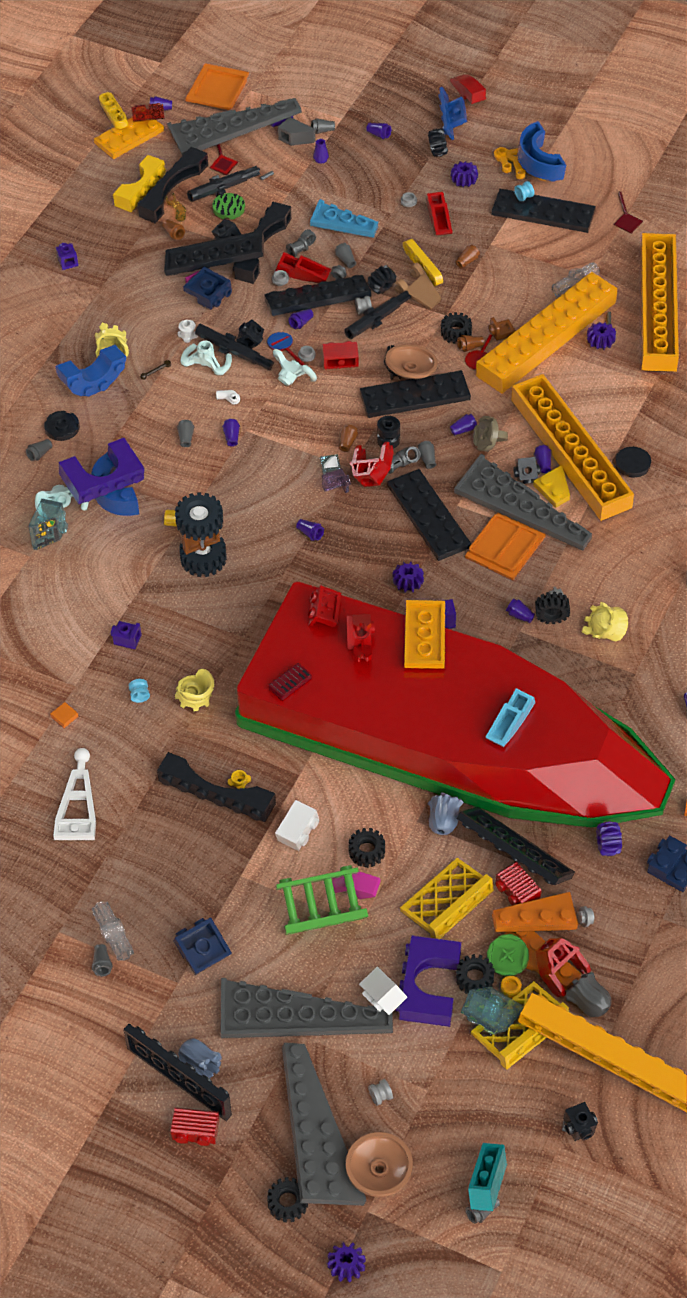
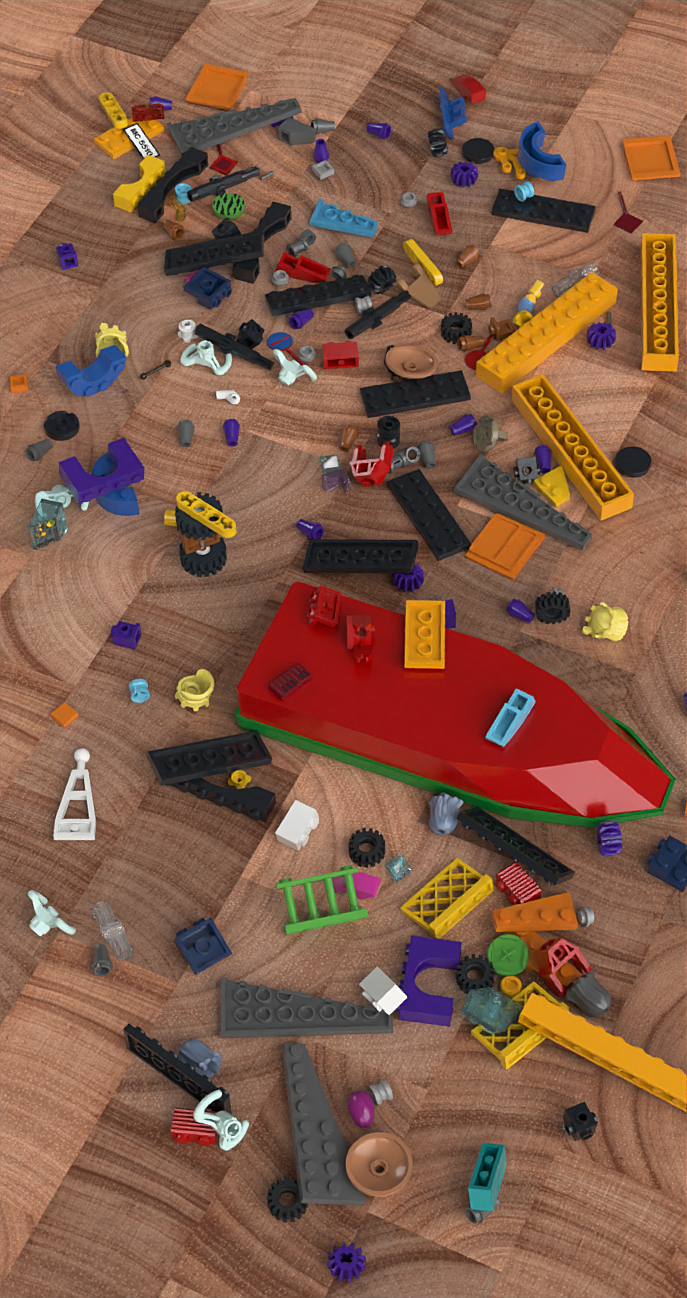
none -> orange tile [9,374,29,393]
none -> light aqua piece [28,890,76,936]
none -> sticker [123,123,160,159]
none -> black plate [147,730,272,786]
none -> medium azure wheel [175,183,191,204]
none -> yellow beam [176,491,237,538]
none -> light aqua piece [193,1090,249,1151]
none -> black plate [303,539,419,573]
none -> light grey plate [312,160,334,180]
none -> magenta animal [348,1091,374,1128]
none -> clear light blue tile [385,853,413,883]
none -> black tile [462,138,494,164]
none -> dark orange cone [466,293,491,310]
none -> yellow piece [512,280,544,328]
none -> orange piece [622,135,681,181]

